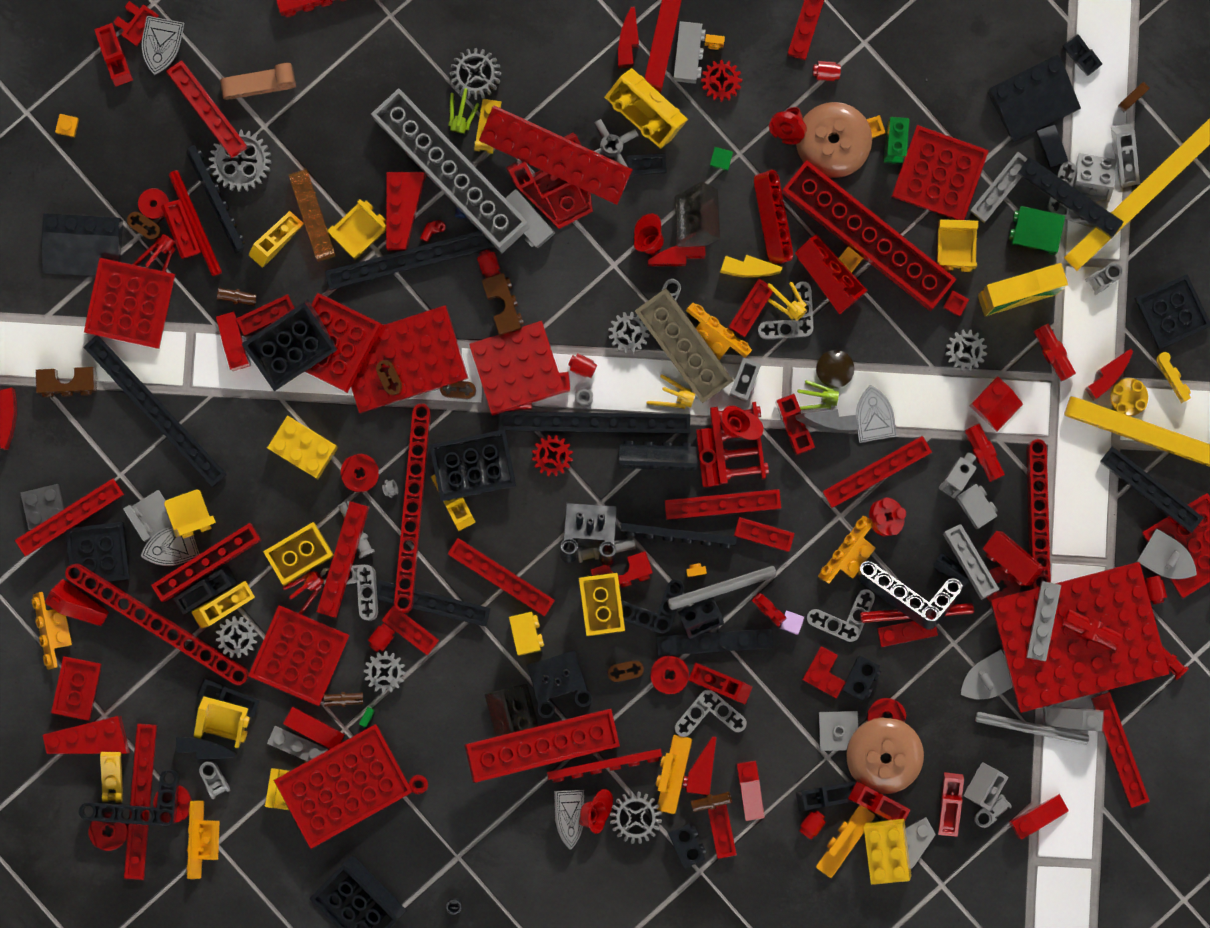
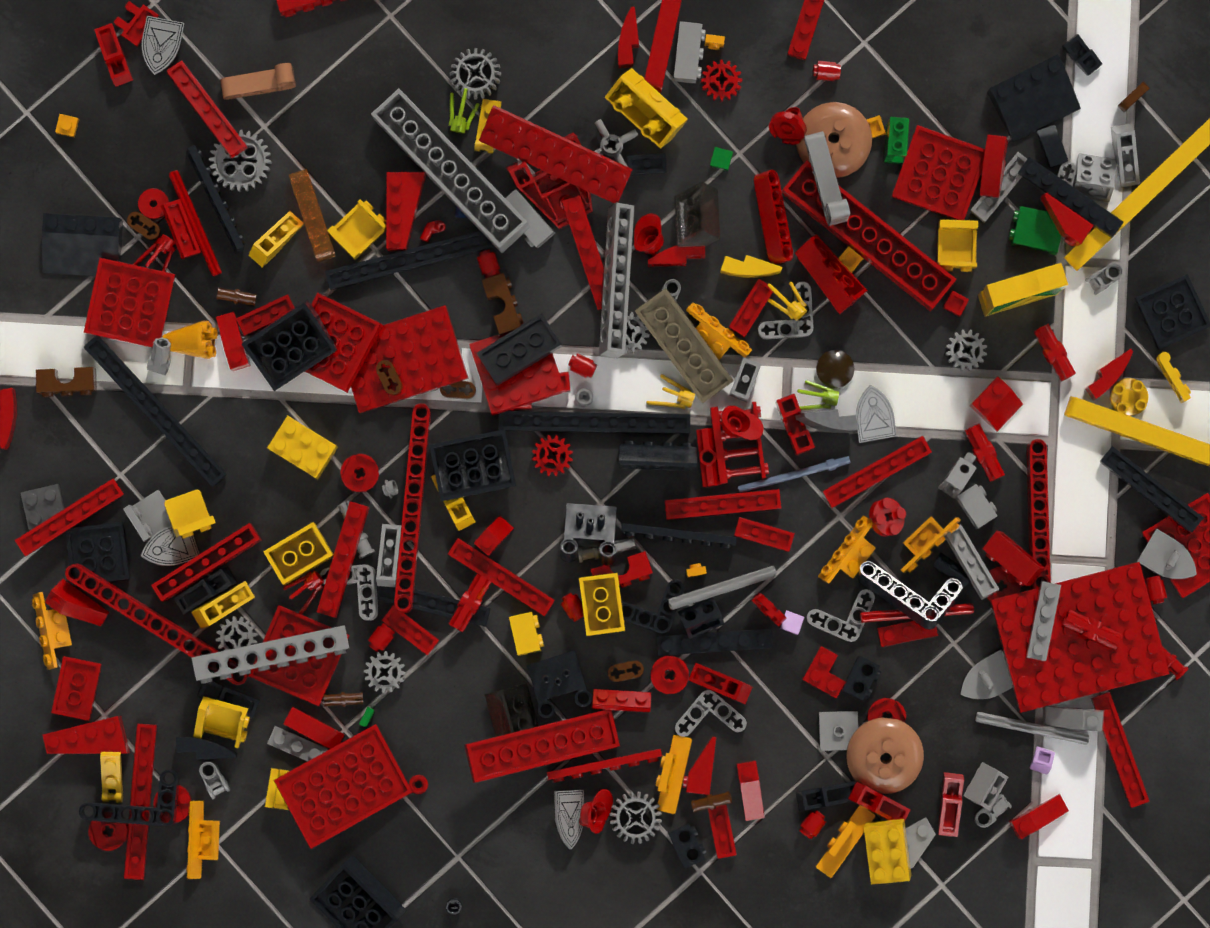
none -> light grey piece [147,337,171,375]
none -> light orange cone [163,321,218,359]
none -> light grey brick [192,625,349,684]
none -> light grey brick [376,524,402,587]
none -> red piece [449,574,491,632]
none -> red slope [474,516,514,557]
none -> black plate [477,314,562,386]
none -> red brick [561,593,584,622]
none -> red plate [562,195,604,310]
none -> red plate [592,689,651,712]
none -> light grey brick [599,203,634,358]
none -> sand blue bar [738,456,851,493]
none -> light grey beam [804,131,850,226]
none -> light orange bracket [901,516,961,573]
none -> red slope [980,135,1008,198]
none -> lavender slope [1030,746,1055,774]
none -> red slope [1040,193,1094,246]

